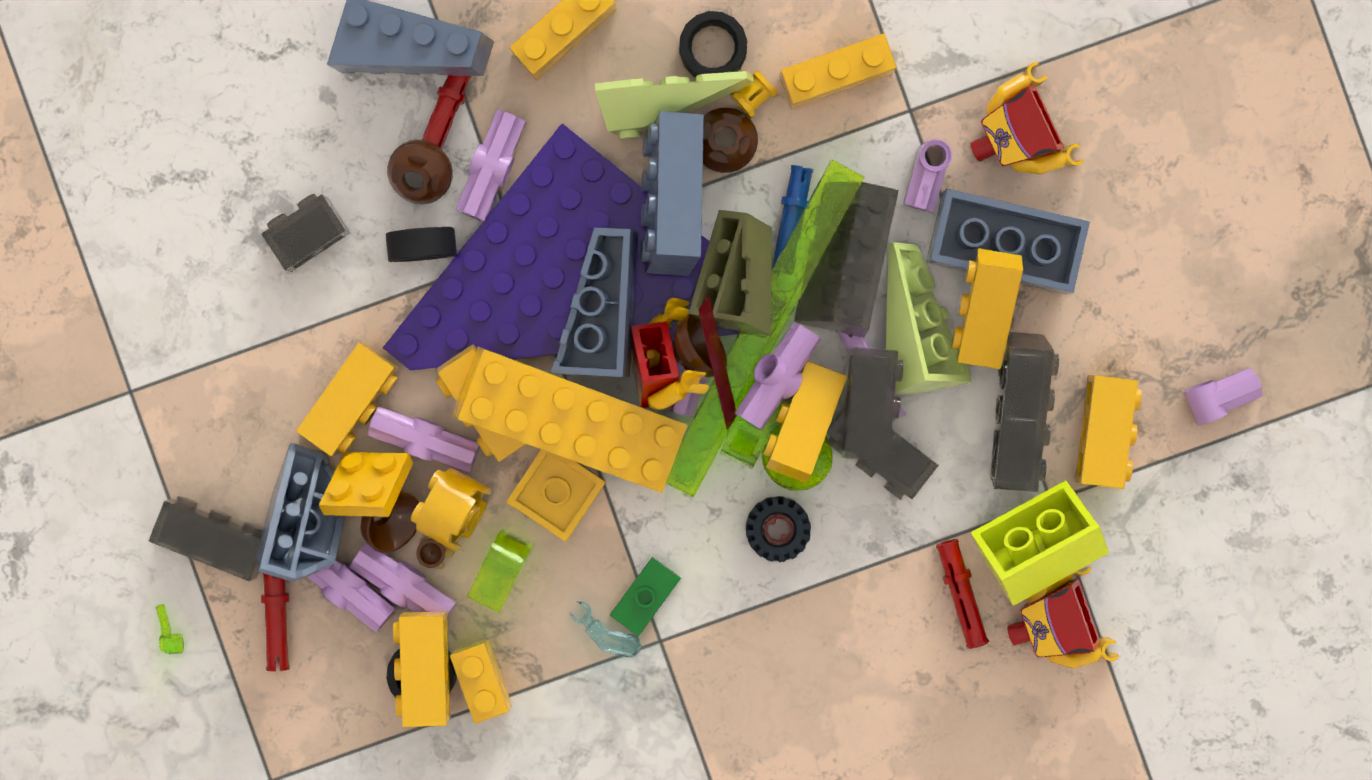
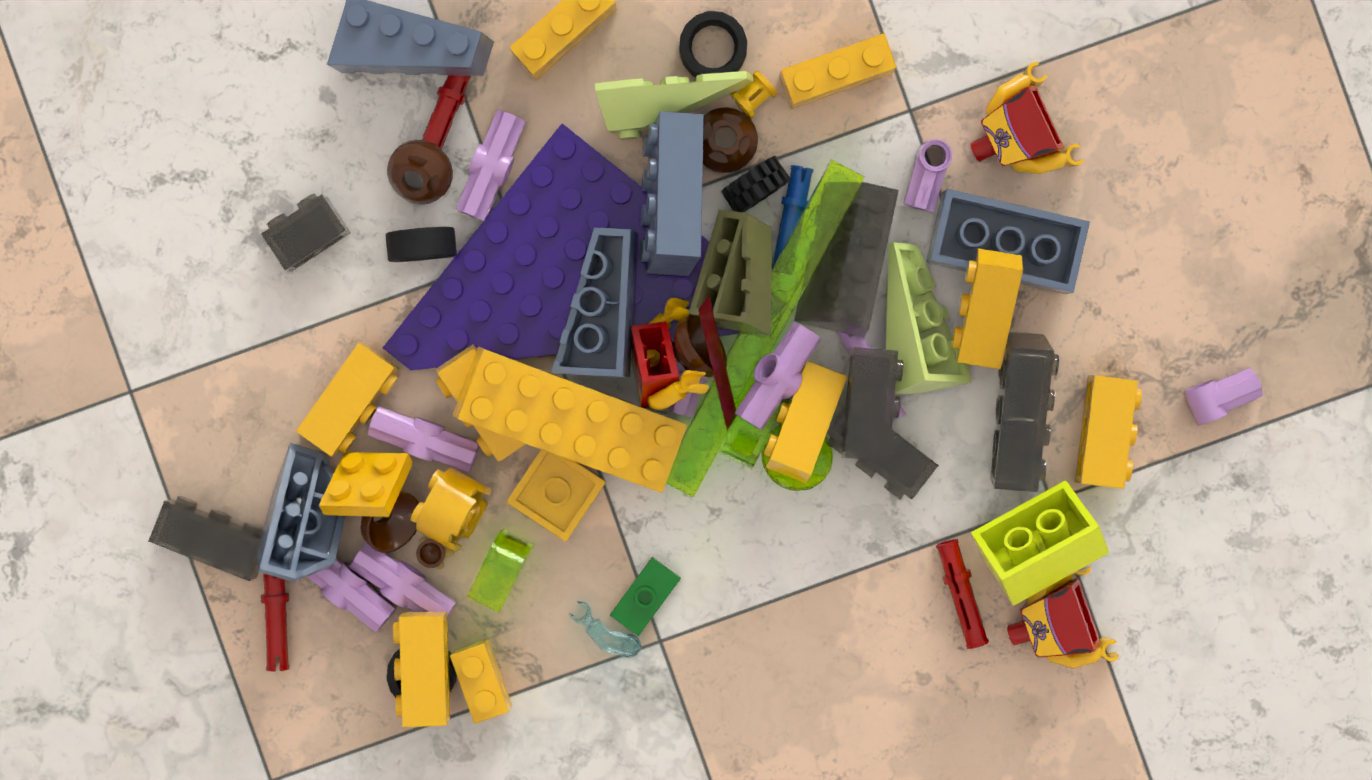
clear neon green hand [156,604,184,654] -> none
black bush [745,496,811,562] -> none
none -> black tyre [721,155,791,212]

